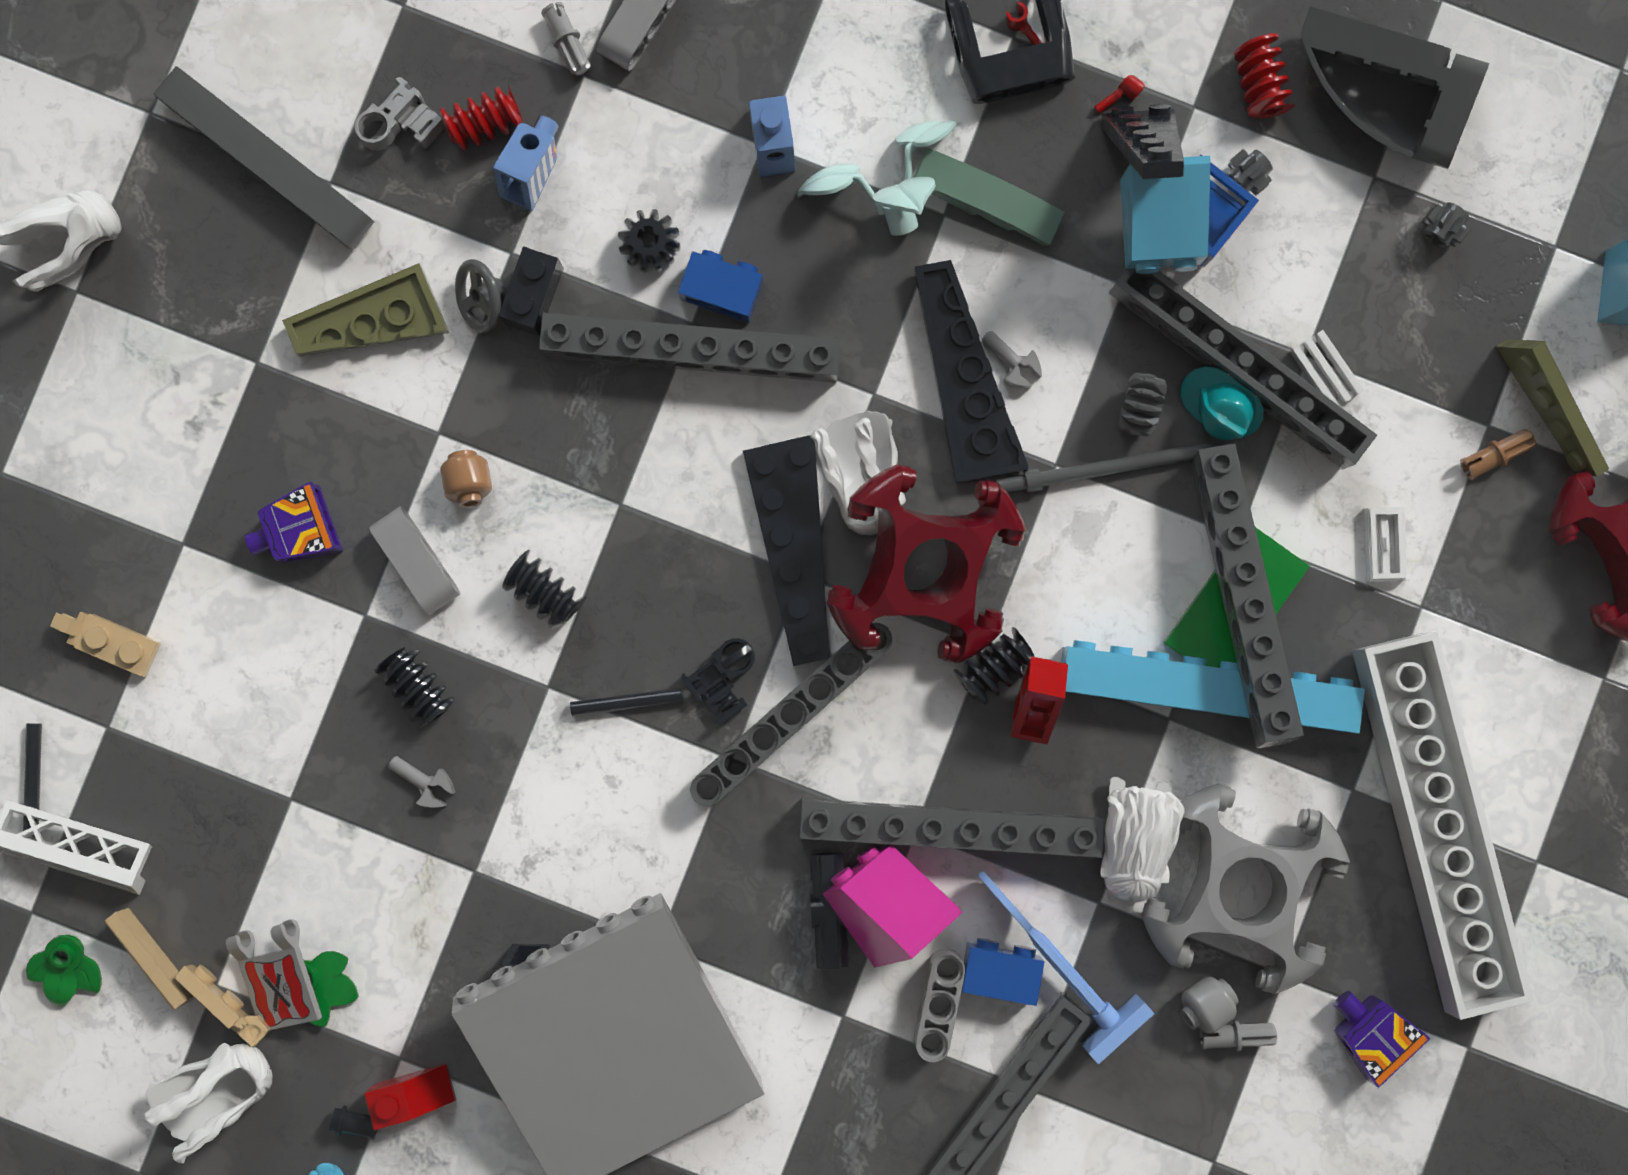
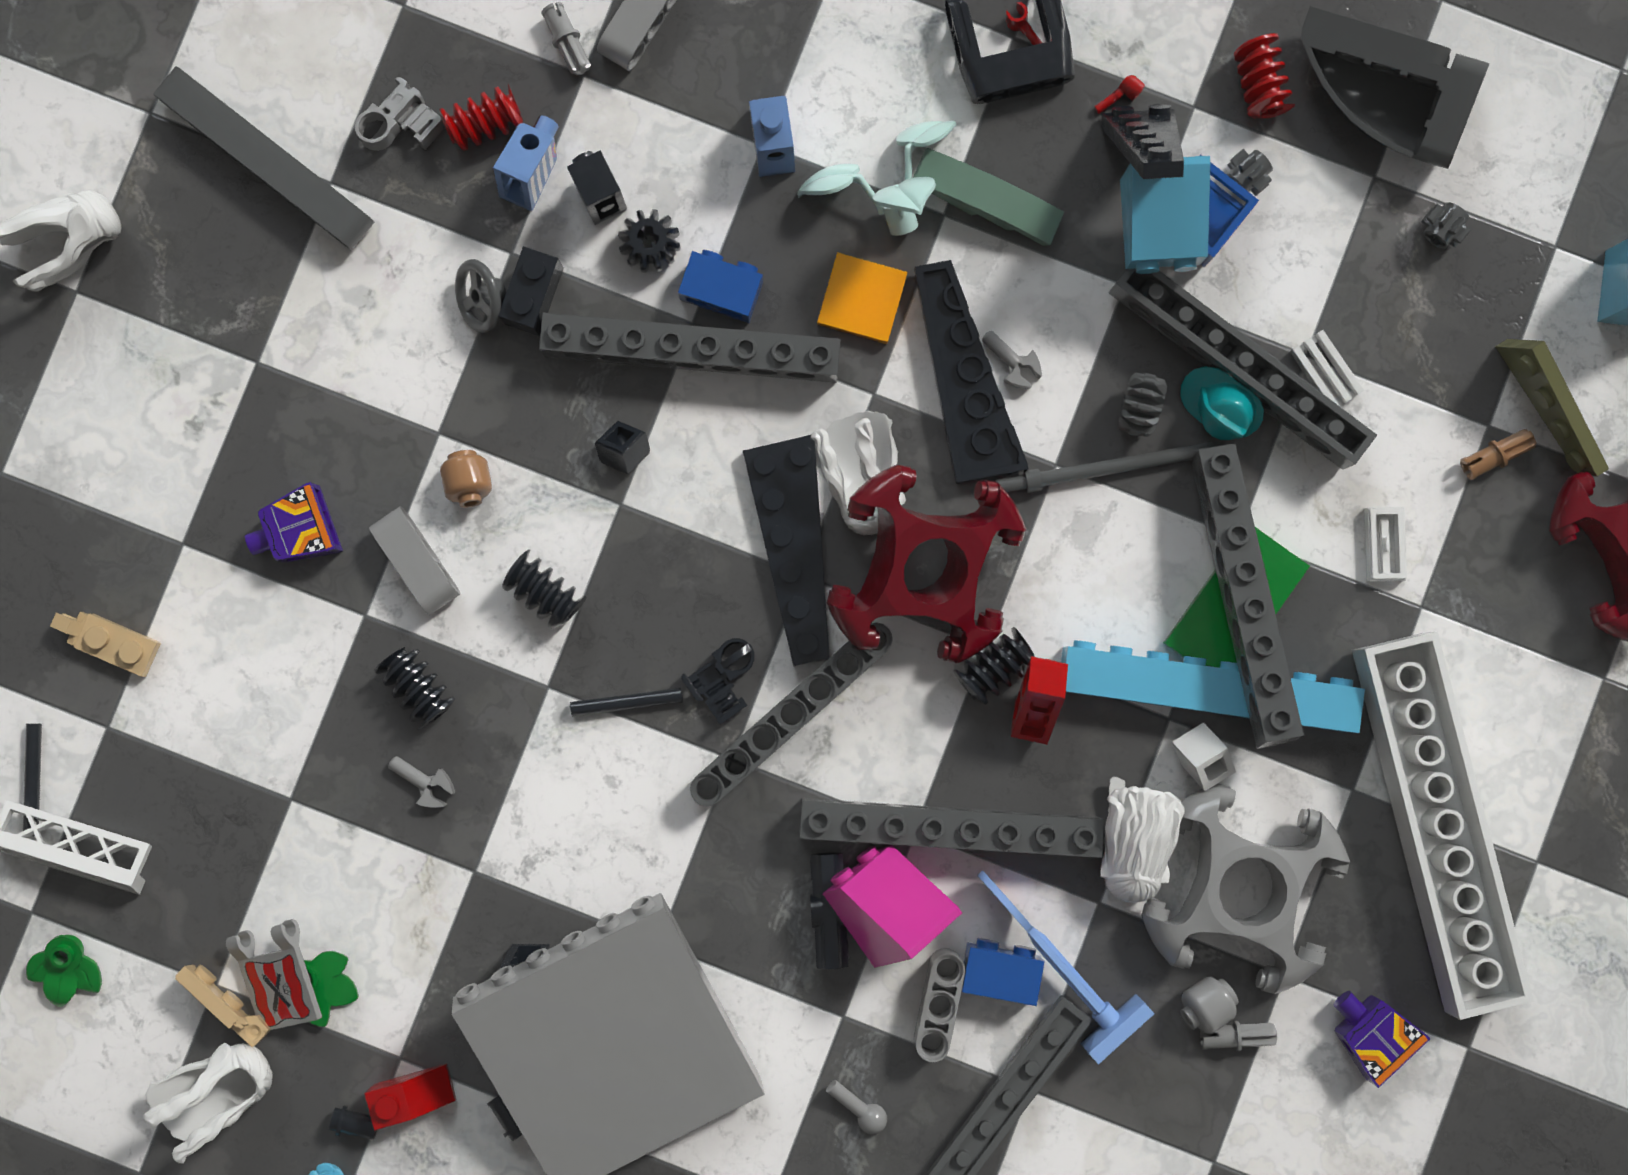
tan tile [105,908,194,1009] -> none
olive wing [282,263,450,357] -> none
none -> black pin [487,1095,522,1141]
none -> black brick [567,150,627,225]
none -> black slope [595,421,650,474]
none -> light orange tile [817,252,908,344]
none -> light grey bar [826,1080,887,1134]
none -> white brick [1172,722,1236,791]

